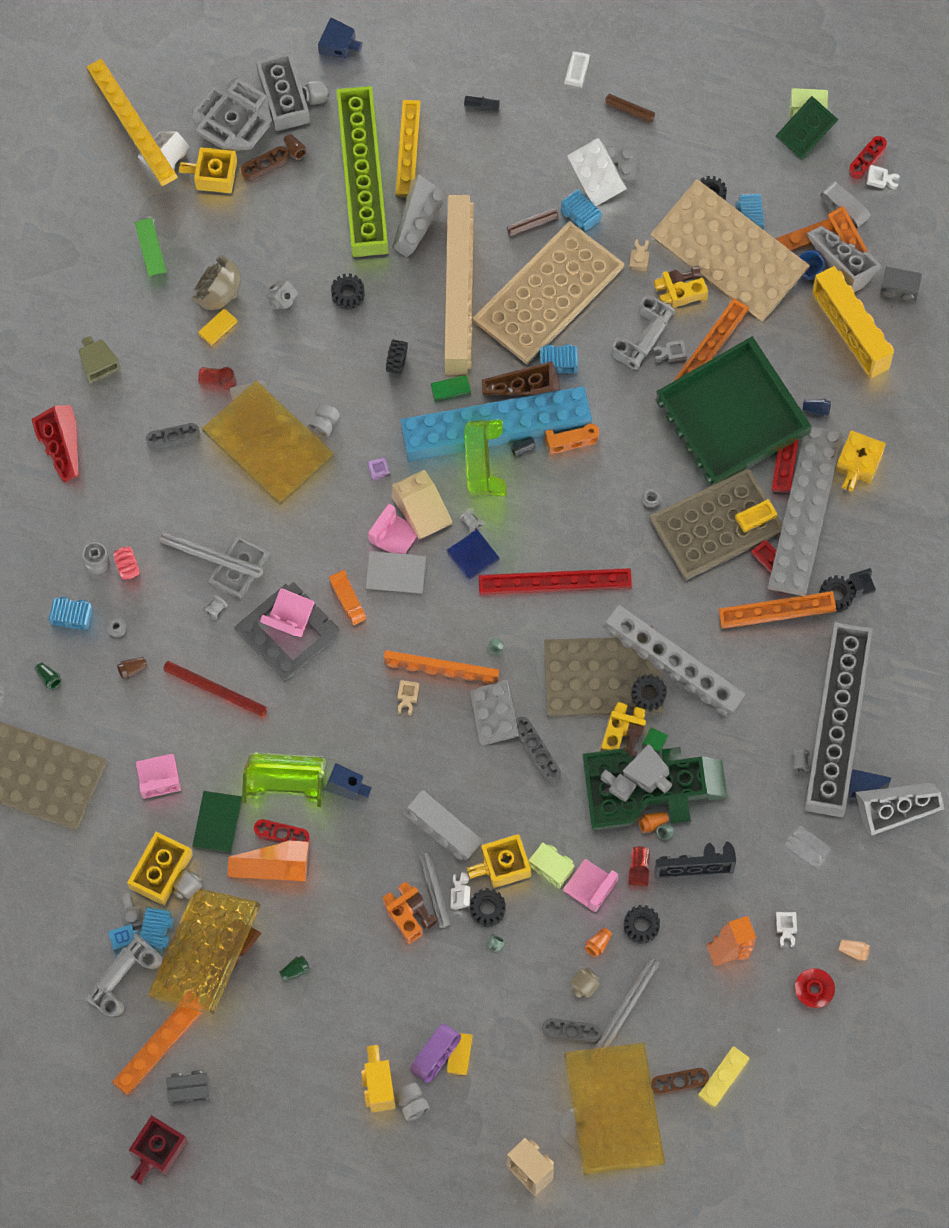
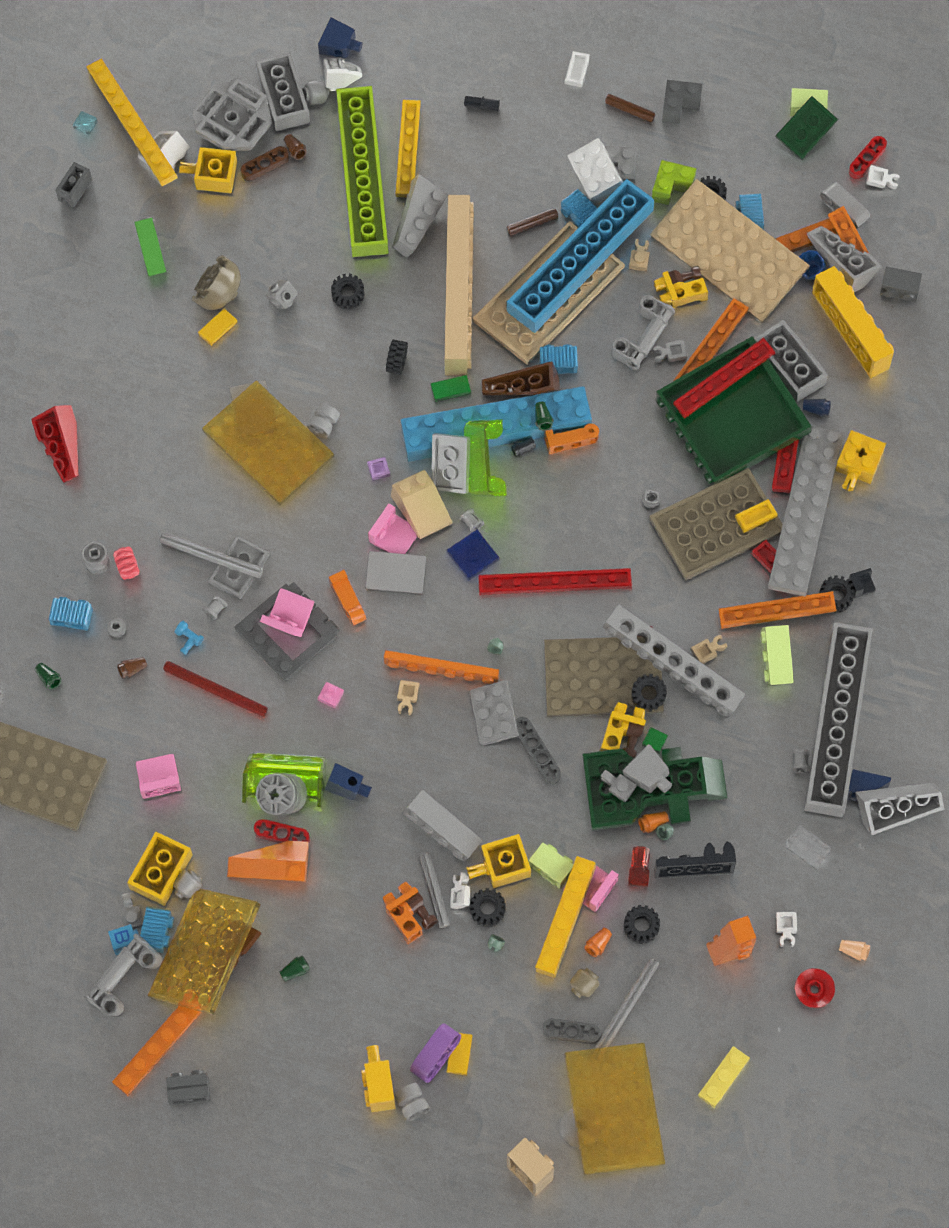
olive torso [79,336,121,383] -> none
dark red brick [129,1115,188,1185] -> none
dark grey beam [146,423,200,450] -> none
dark green tile [192,791,243,854] -> none
clear red piece [198,367,237,390] -> none
reddish brown beam [650,1068,709,1096] -> none
none -> dark grey brick [55,162,92,208]
none -> clear light blue plate [73,111,98,135]
none -> dark azure piece [174,620,204,655]
none -> light grey wheel [256,773,307,815]
none -> bright pink tile [318,682,344,708]
none -> white wedge [323,57,362,91]
none -> light grey plate [431,433,470,494]
none -> dark azure brick [507,179,654,333]
none -> dark green cone [535,401,554,431]
none -> yellow brick [535,856,596,978]
none -> lime brick [652,160,697,206]
none -> dark grey brick [662,80,703,124]
none -> red tile [673,338,775,419]
none -> tan plate [690,635,727,664]
none -> light grey brick [754,320,828,403]
none -> yellowish green wedge [760,625,794,686]

